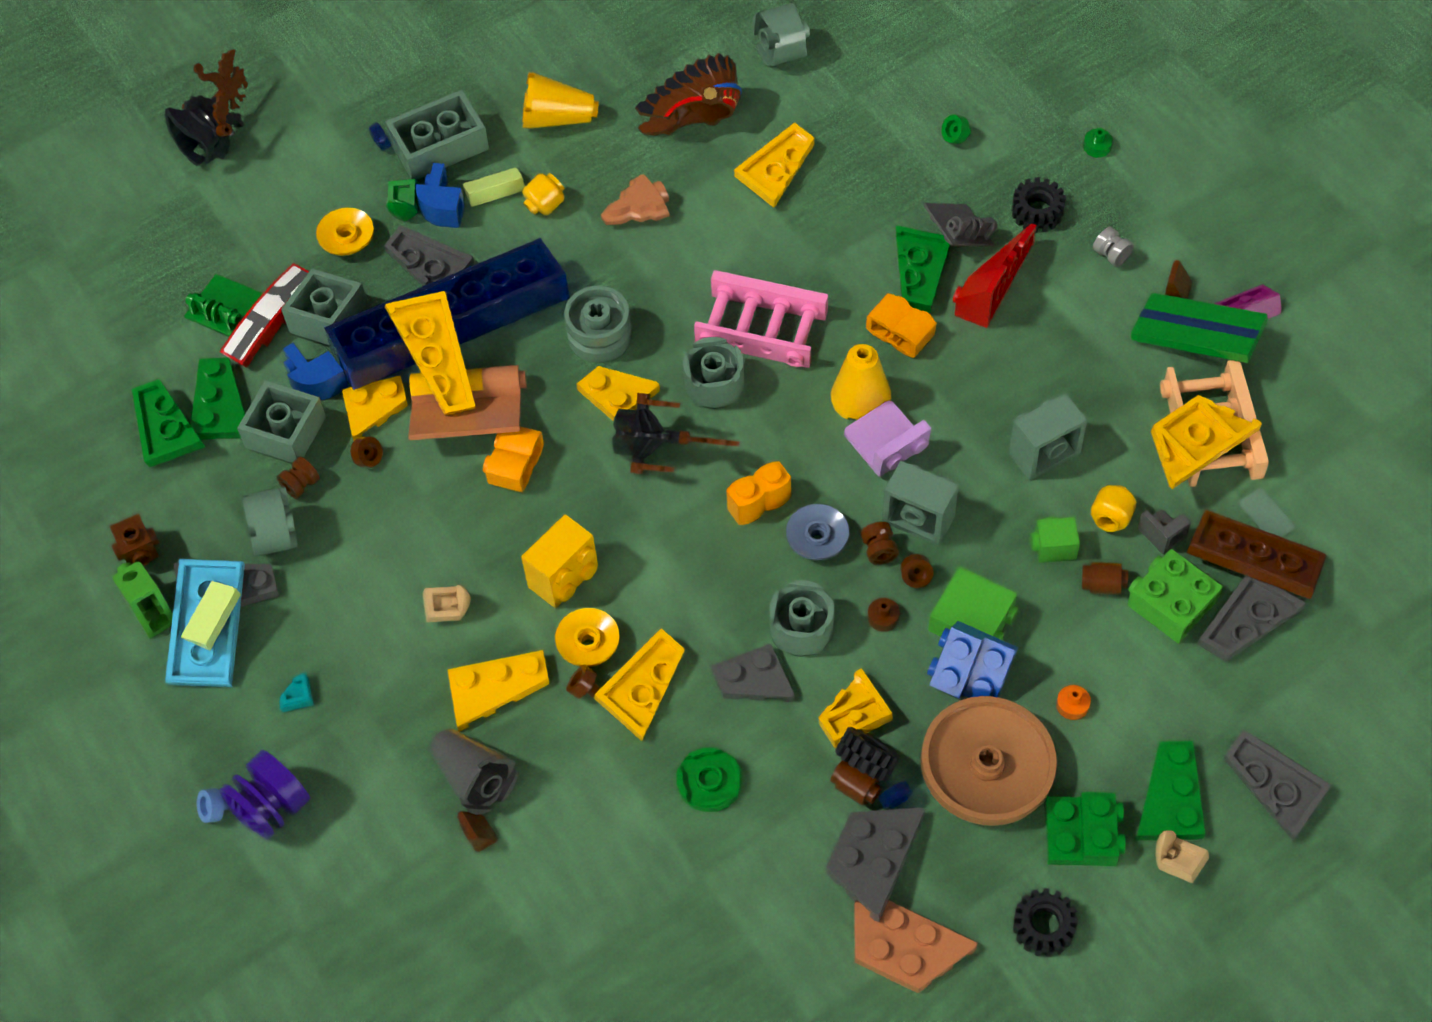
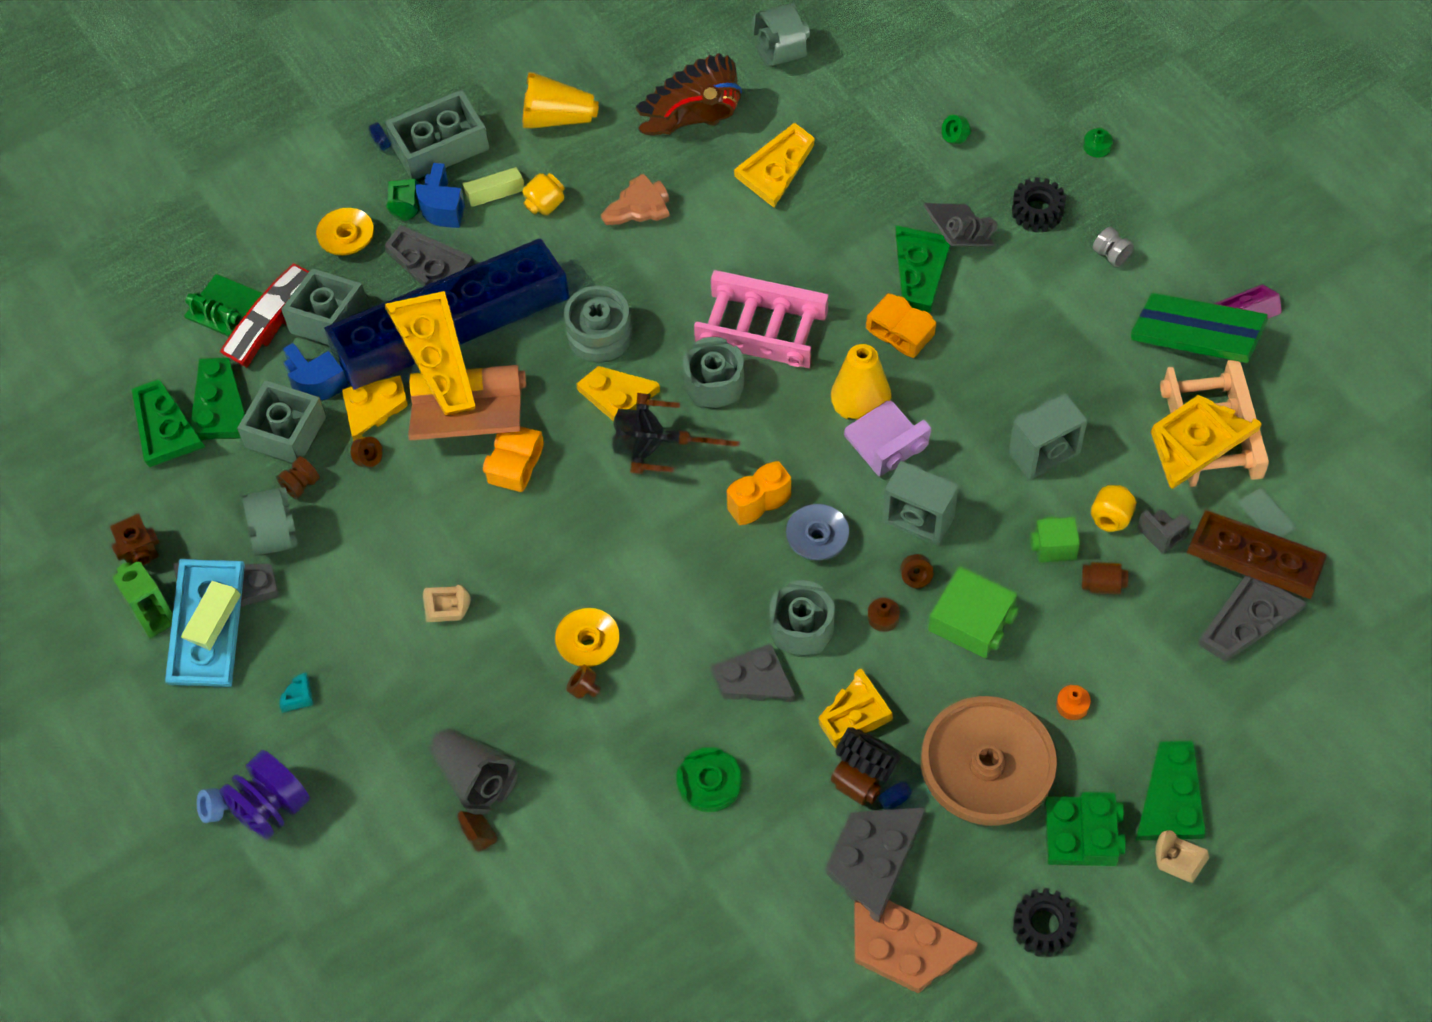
black helmet [165,49,248,166] -> none
yellow wing [447,650,550,732] -> none
yellow brick [521,514,598,609] -> none
yellow wing [594,628,685,741] -> none
reddish brown wheel [861,521,899,565] -> none
plate [927,621,1018,698] -> none
red wedge [952,223,1037,328] -> none
bright green brick [1127,549,1223,644] -> none
reddish brown slope [1165,260,1192,299] -> none
dark grey wing [1224,729,1332,842] -> none

